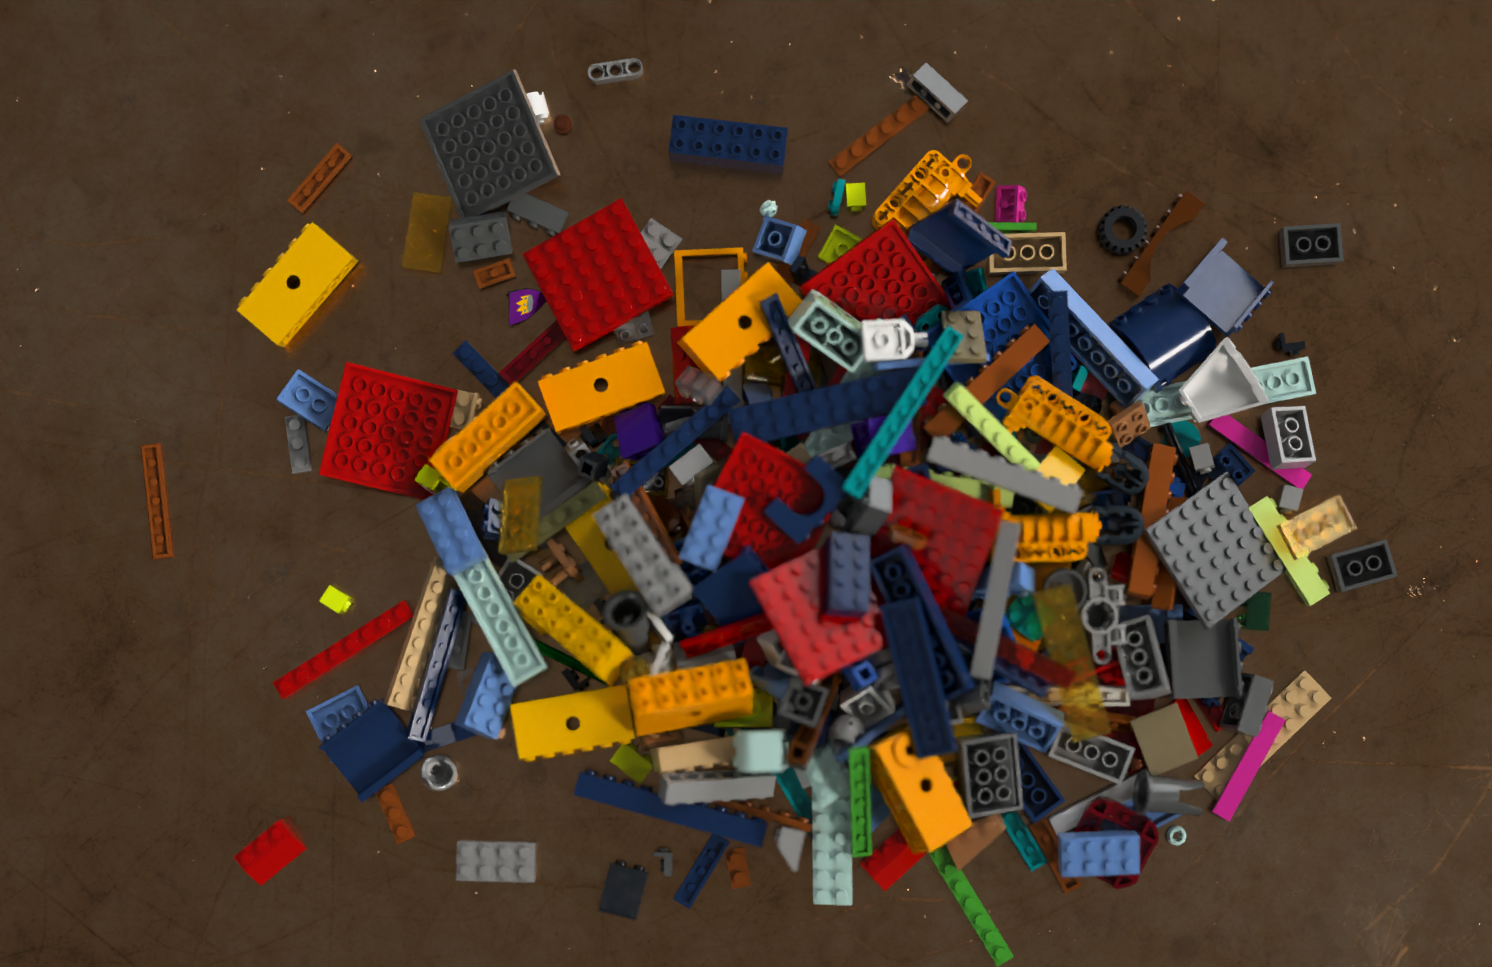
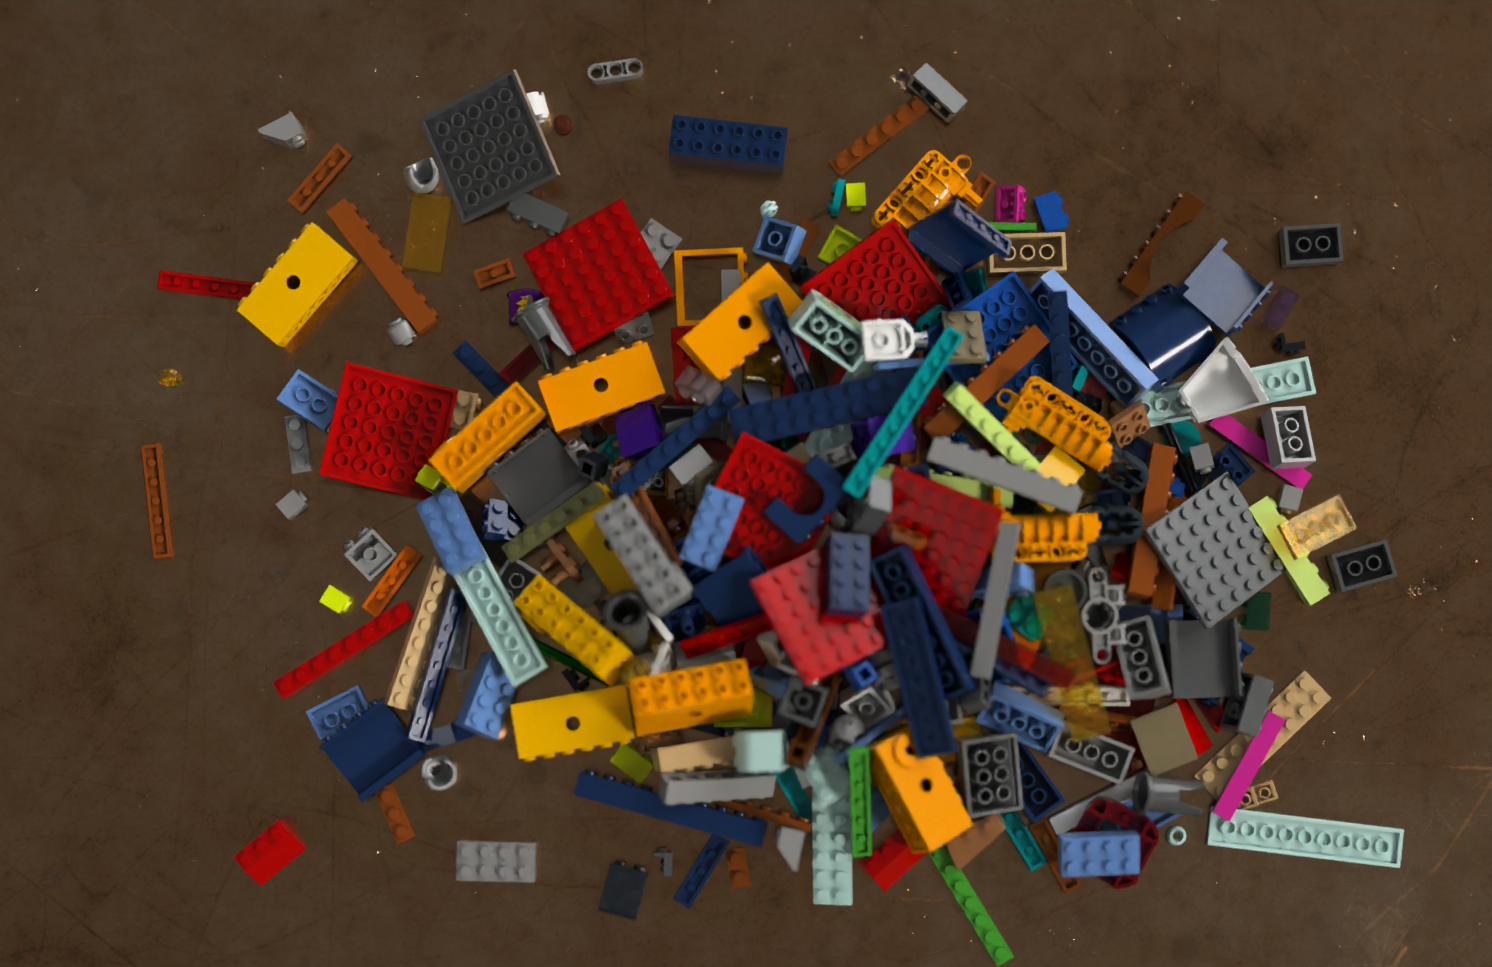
dark grey brick [448,211,512,263] -> none
clear yellow plate [499,476,543,555] -> none
black tyre [1097,204,1148,255] -> none
none -> red tile [157,270,256,300]
none -> clear yellow plate [159,369,181,386]
none -> light grey slope [257,112,308,148]
none -> light grey brick [275,490,308,520]
none -> dark orange brick [326,198,438,335]
none -> light grey plate [342,525,398,581]
none -> orange plate [362,544,423,617]
none -> light grey head [387,317,415,347]
none -> light grey piece [402,157,439,193]
none -> dark grey piece [511,297,576,372]
none -> blue brick [1032,191,1070,233]
none -> light aqua plate [1207,806,1404,868]
none -> tan slope [1238,780,1278,810]
none -> clear purple brick [1260,286,1300,331]

